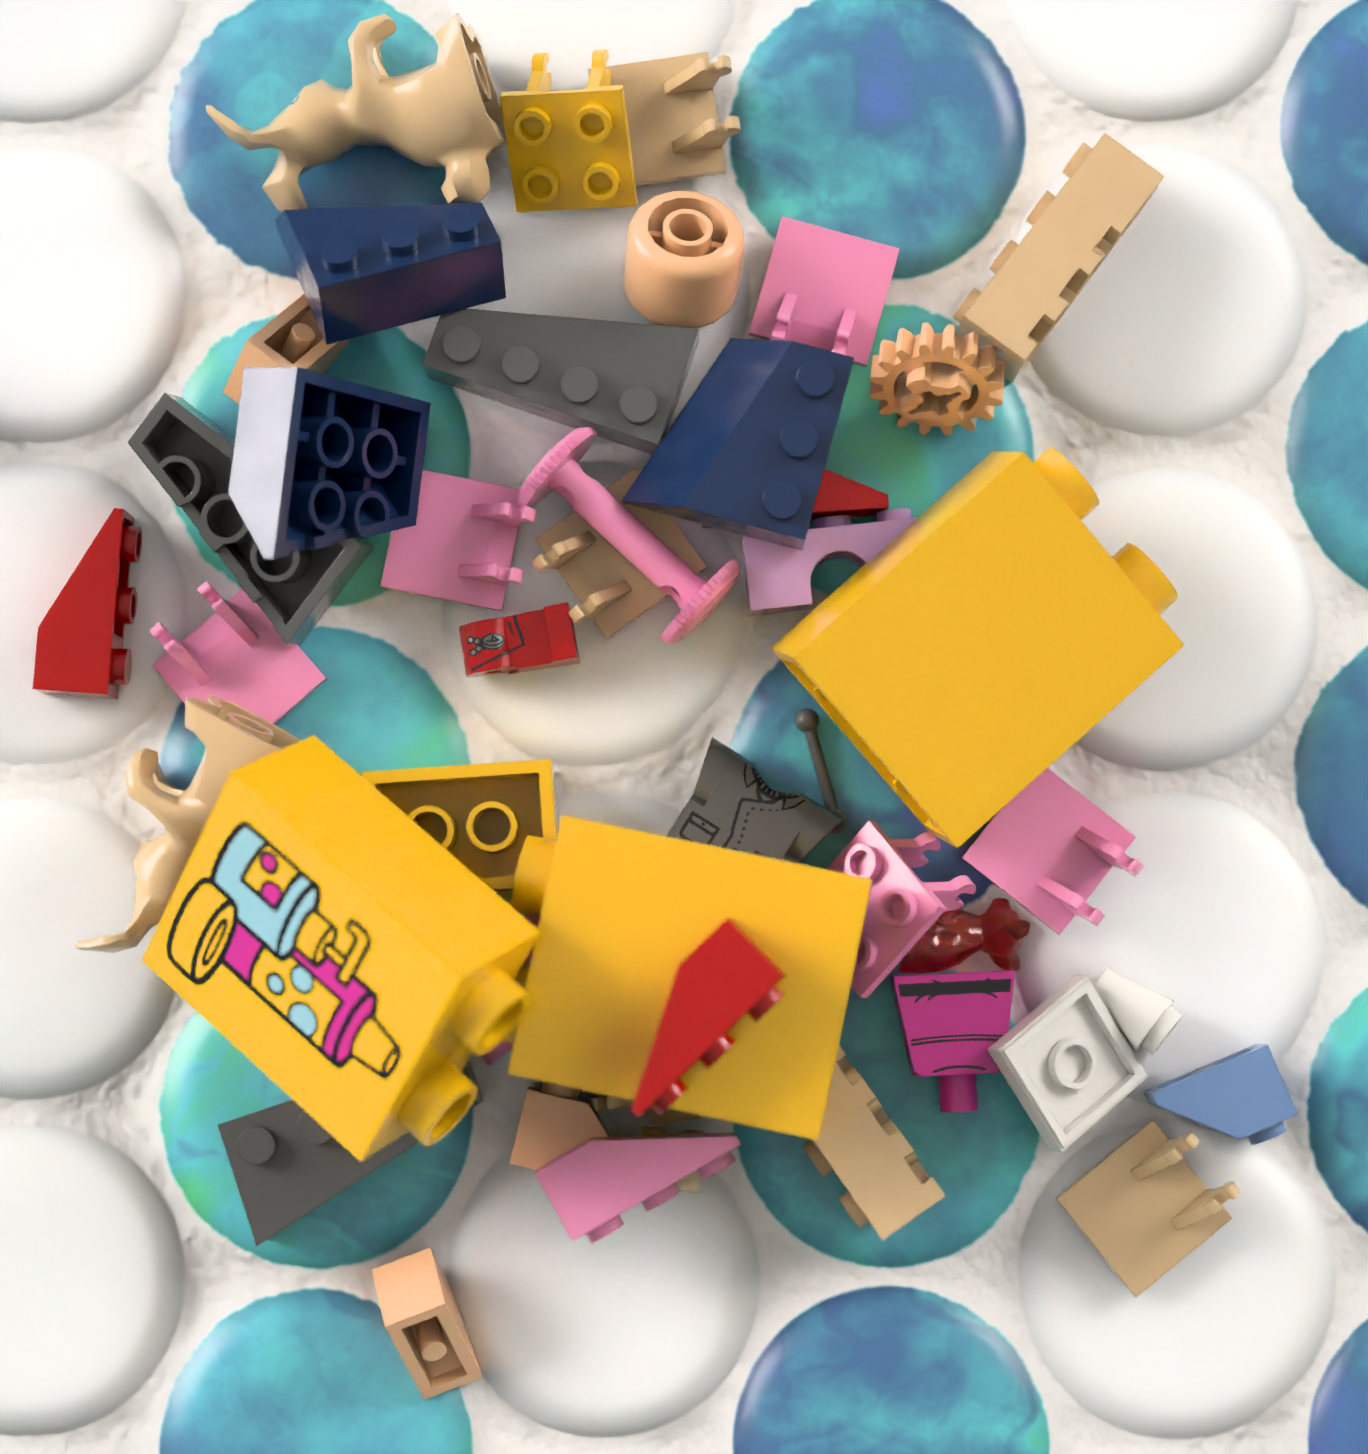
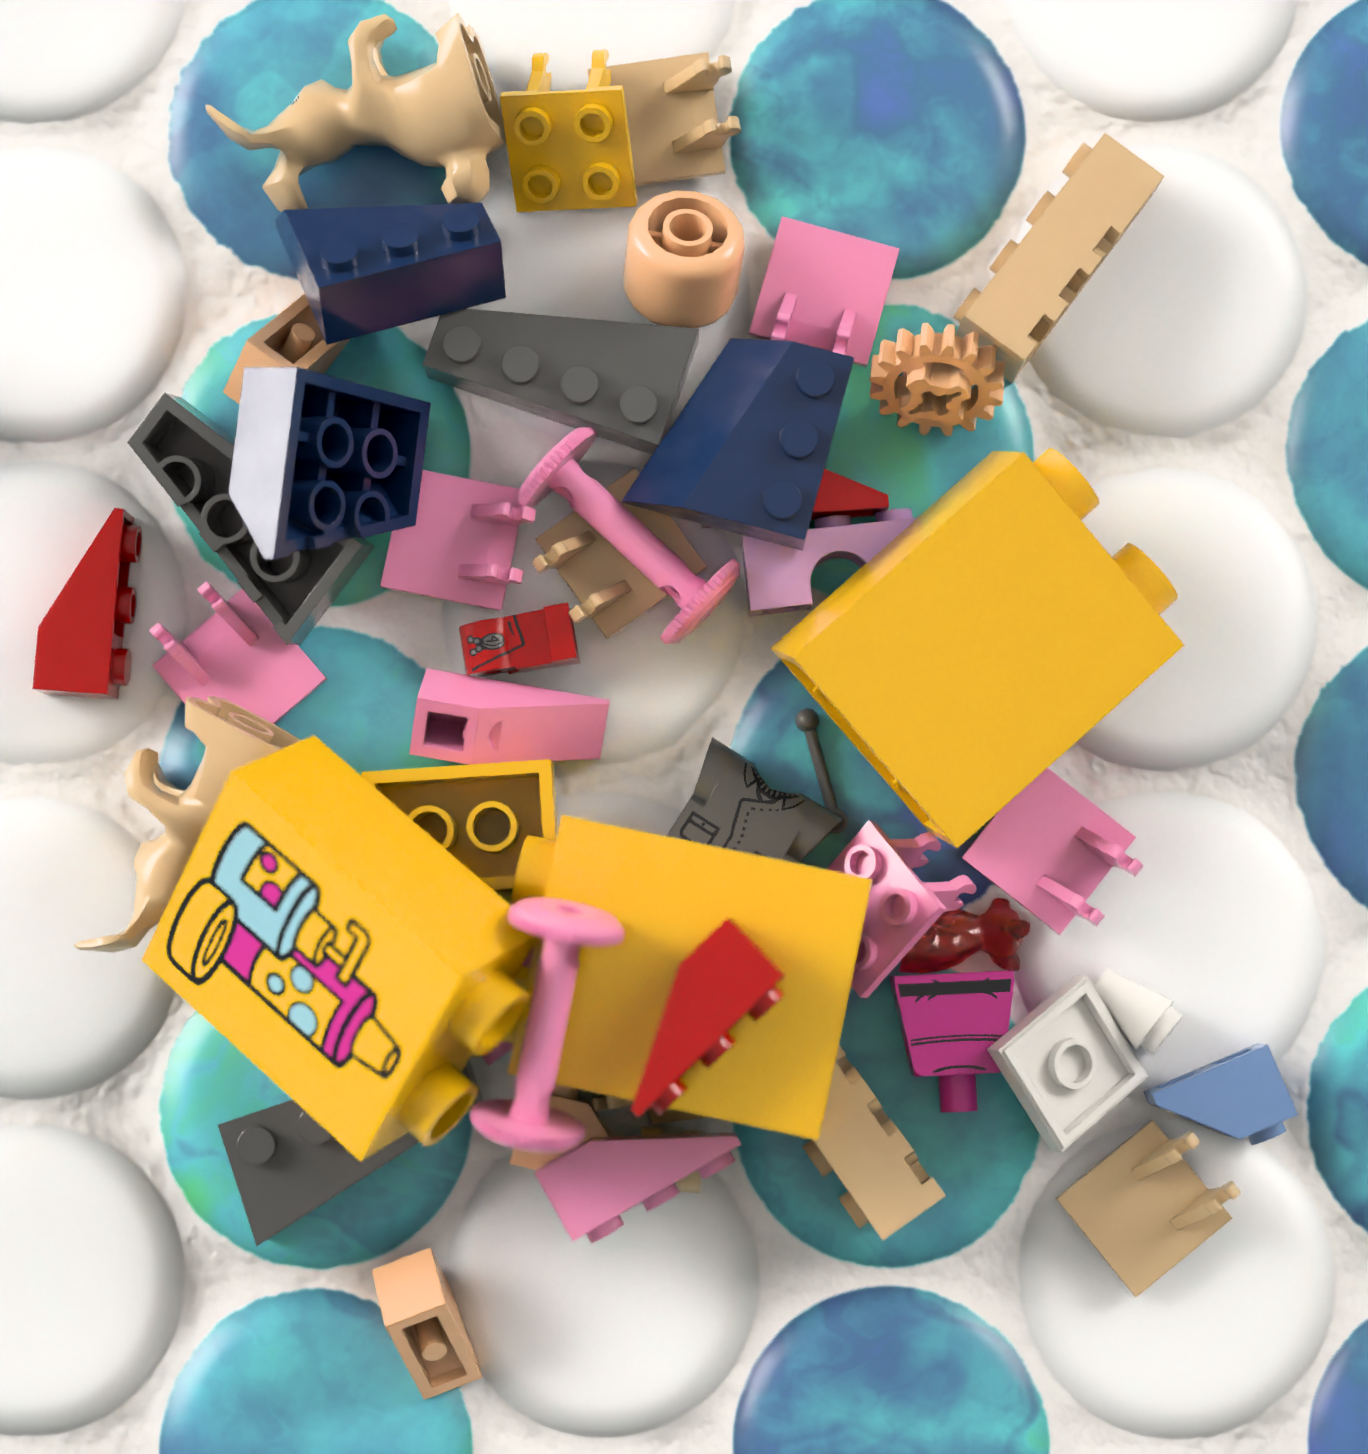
none -> bright pink slope [409,668,610,765]
none -> bright pink hose [470,898,625,1152]

